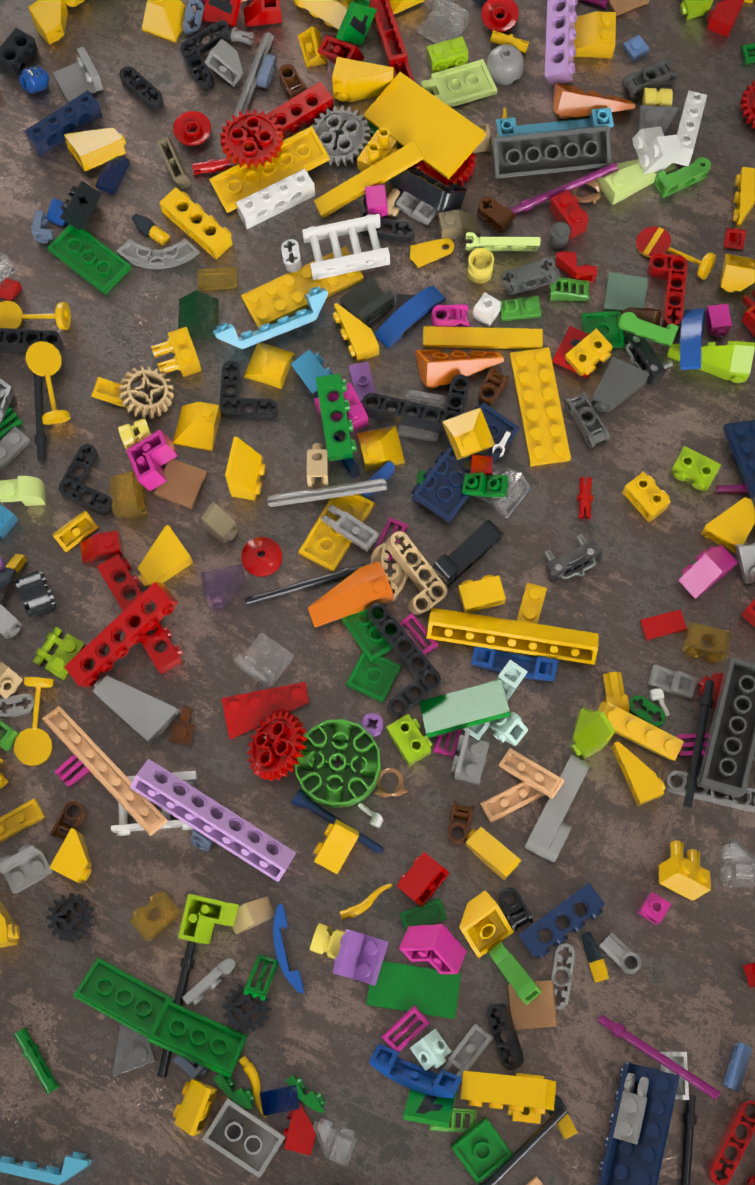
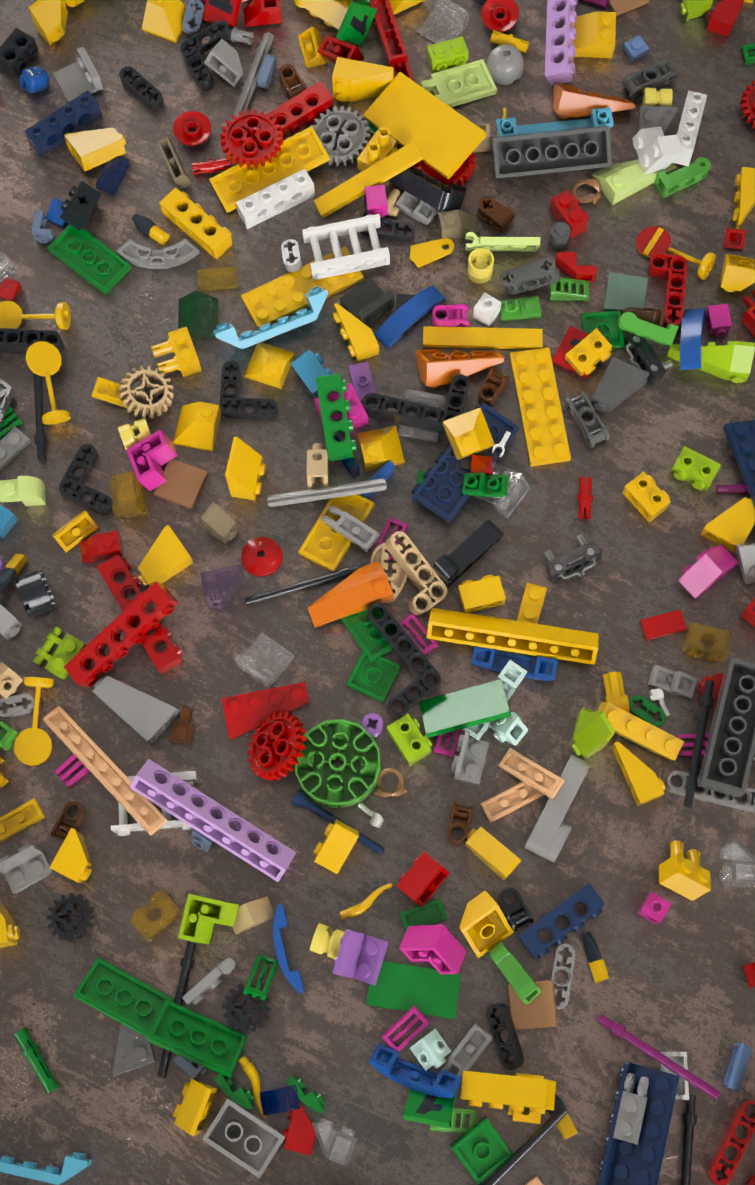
magenta bar [509,163,618,214] -> none
light grey piece [599,933,641,974] -> none

